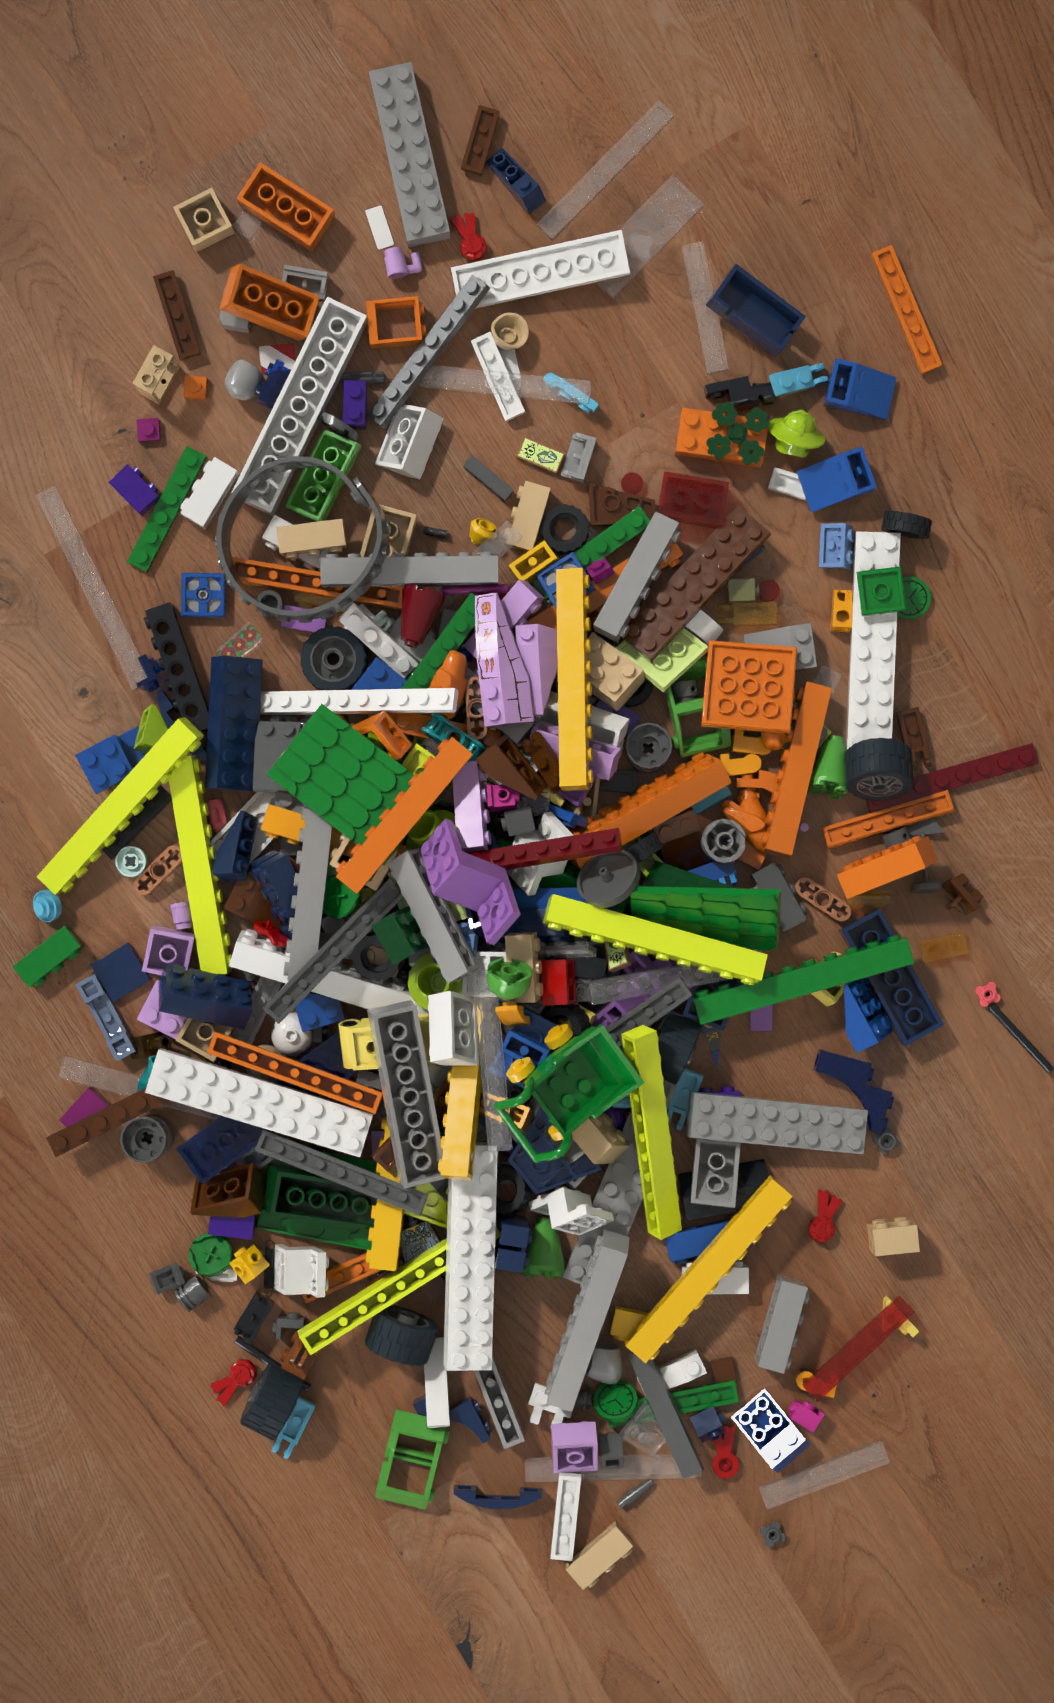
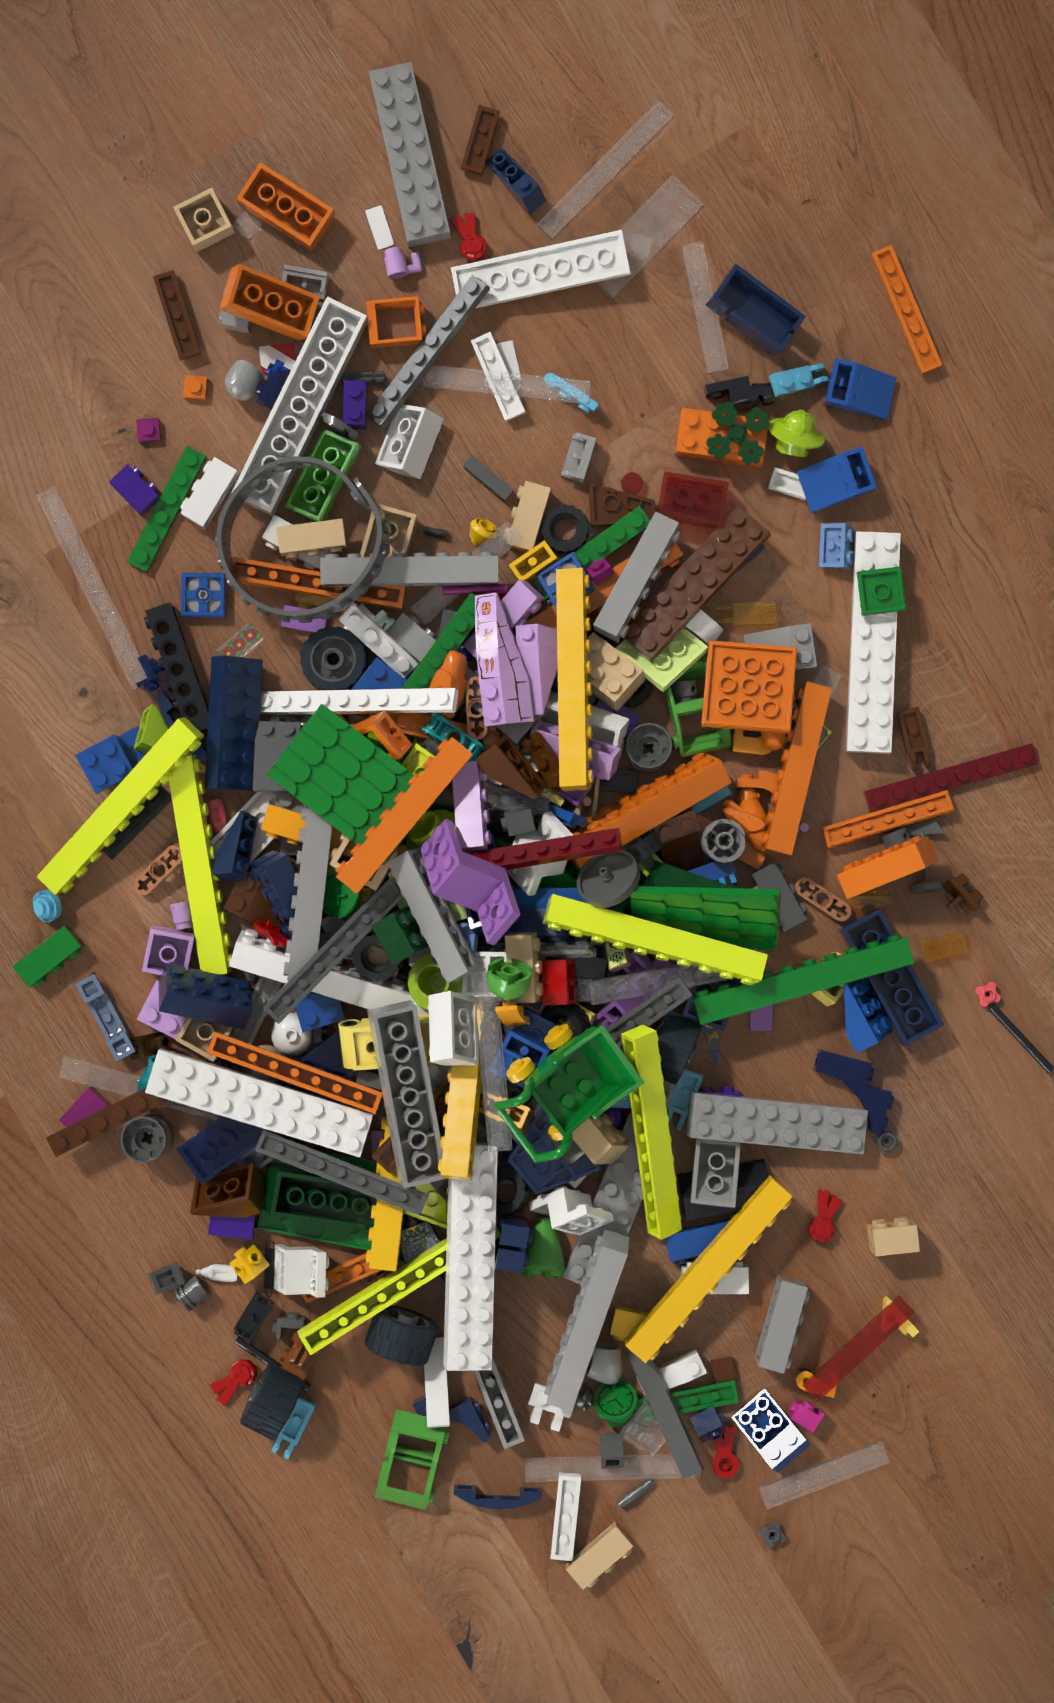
dark blue tile [90,943,151,1003] -> none
light aqua wheel [115,846,149,877] -> none
tan window [132,345,180,405] -> none
green tile [188,1233,233,1277] -> none
dark grey piece [256,590,284,619] -> none
dark red cone [401,584,445,648] -> none
dark pink brick [486,784,520,812] -> none
tan helmet [491,312,529,350] -> none
tile [516,437,565,474] -> none
lavender brick [551,1421,598,1473] -> none
light orange leg [719,753,761,776] -> none
olive brick [727,578,759,604] -> none
clear red tile [759,580,780,602] -> none
bright green cone [807,735,849,799] -> none
light orange leg [830,589,853,633] -> none
black wheel [845,738,913,801] -> none
black tyre [881,511,932,539] -> none
green tile [897,577,931,620] -> none

